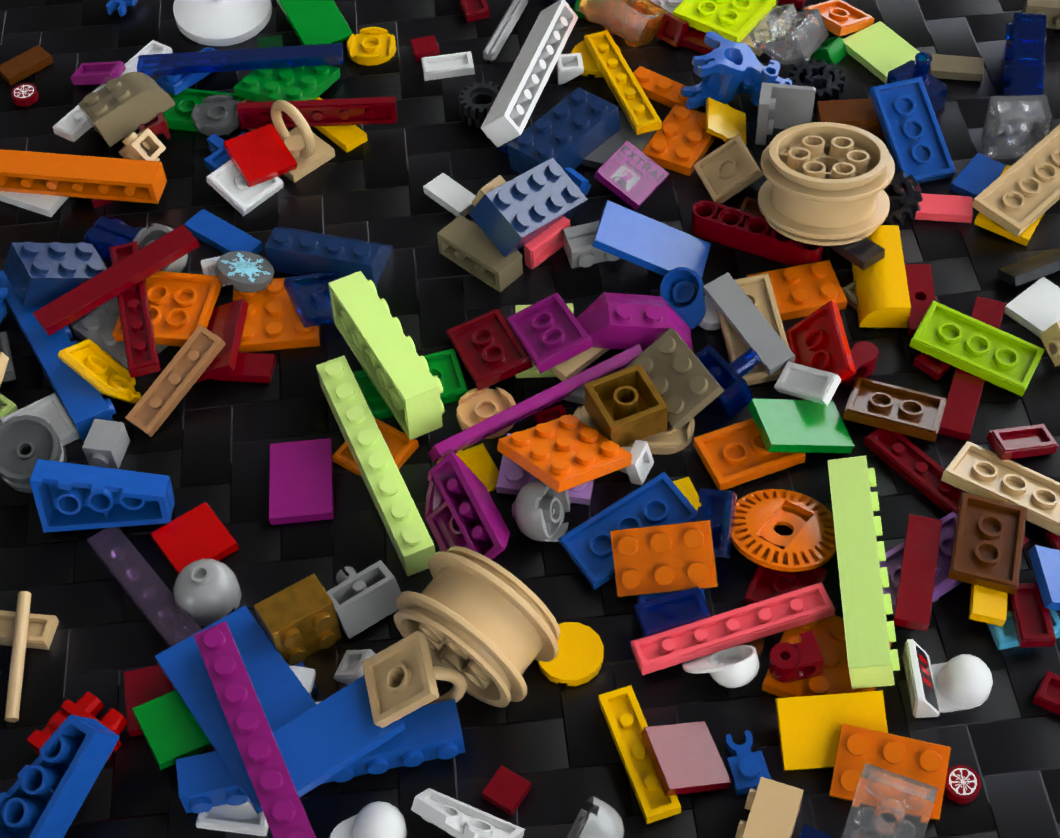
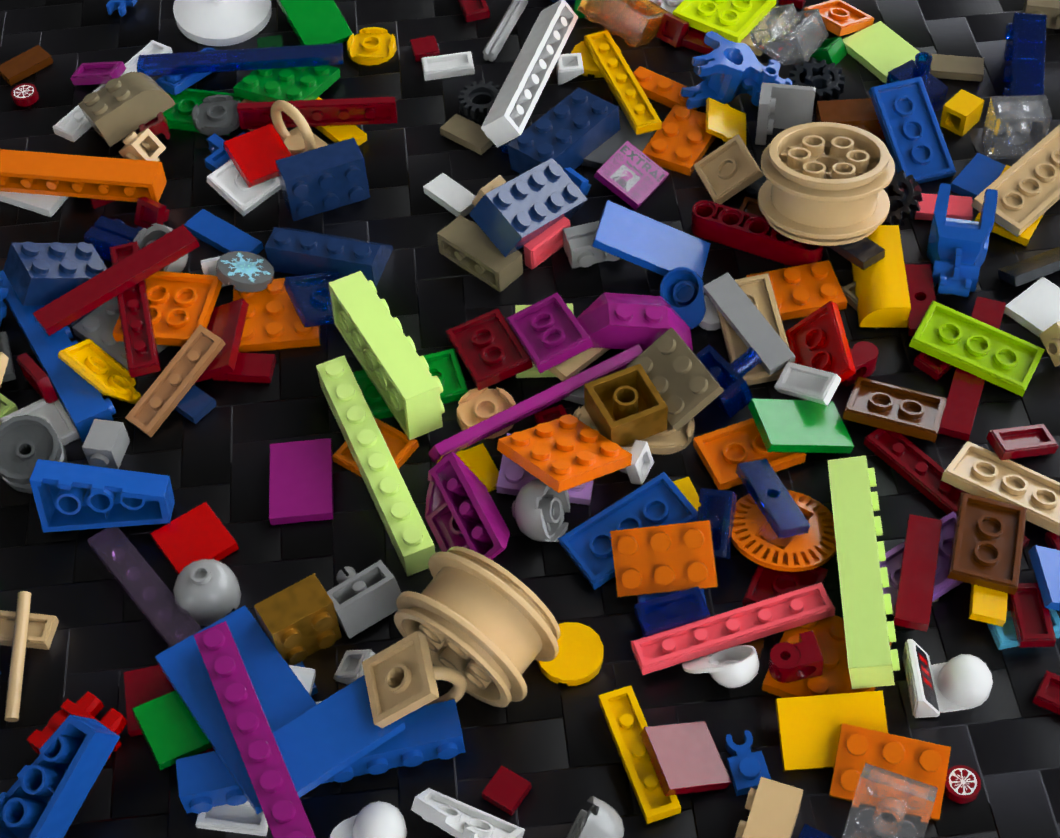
none -> dark red tile [16,352,58,404]
none -> dark red tile [134,197,170,229]
none -> dark blue tile [174,385,217,424]
none -> dark blue brick [276,138,371,221]
none -> dark tan tile [440,114,494,155]
none -> clear blue tile [736,459,810,539]
none -> blue animal [927,183,998,297]
none -> yellow brick [940,89,984,137]

